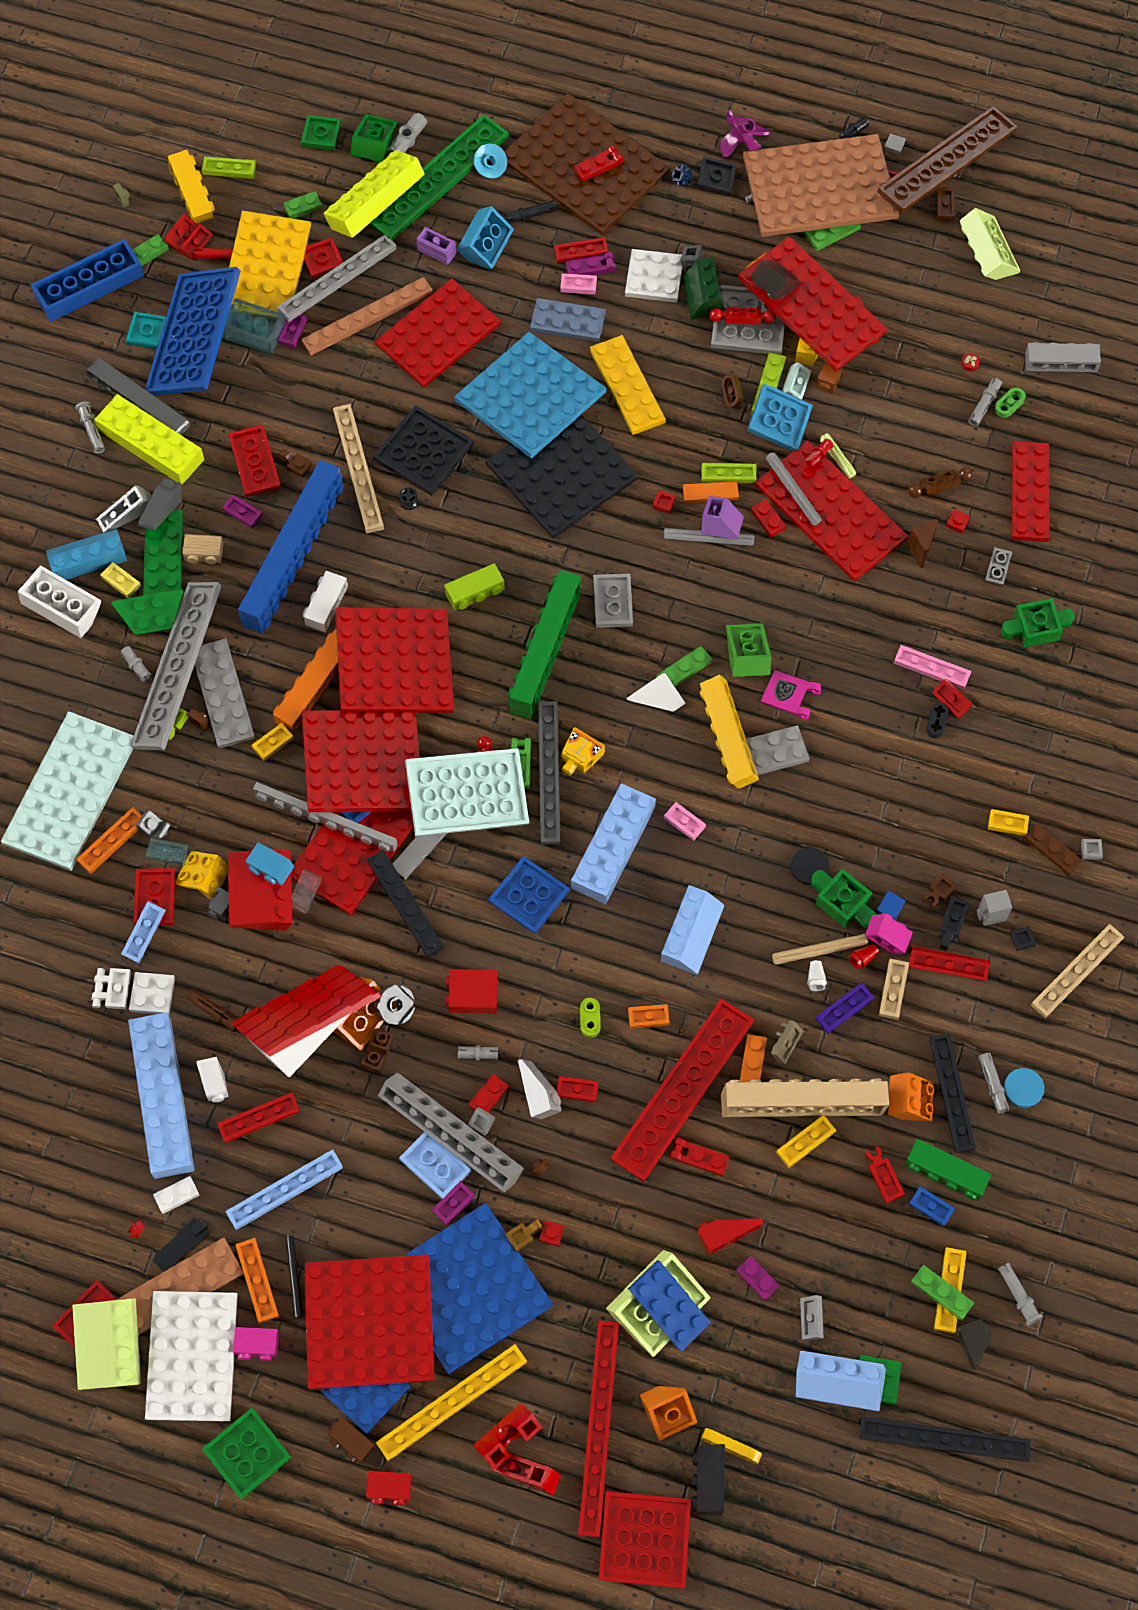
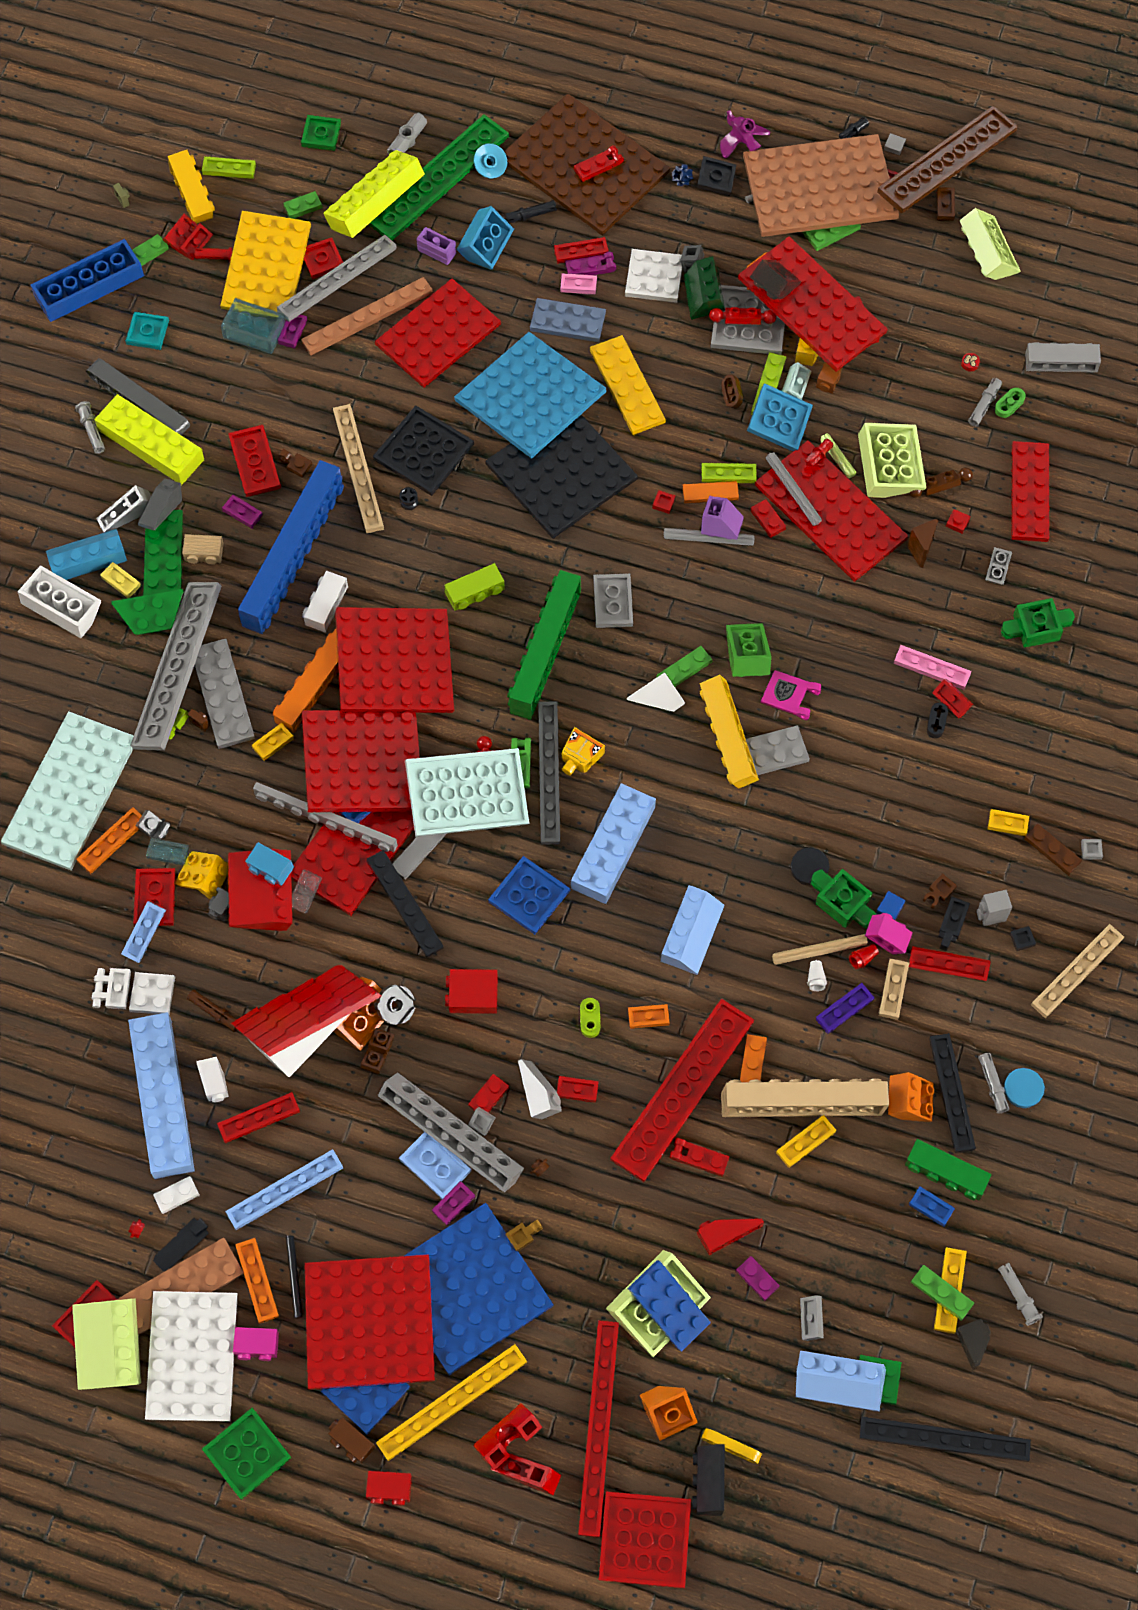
light grey pin [120,646,151,682] -> none
blue plate [145,267,241,396] -> none
green slope [350,114,398,162] -> none
light grey pin [458,1045,498,1061] -> none
red plate [539,1220,565,1247] -> none
bright pink plate [664,802,706,841] -> none
dark tan plate [771,1020,803,1065] -> none
red plate [865,1146,905,1204] -> none
none -> yellowish green slope [858,423,926,498]

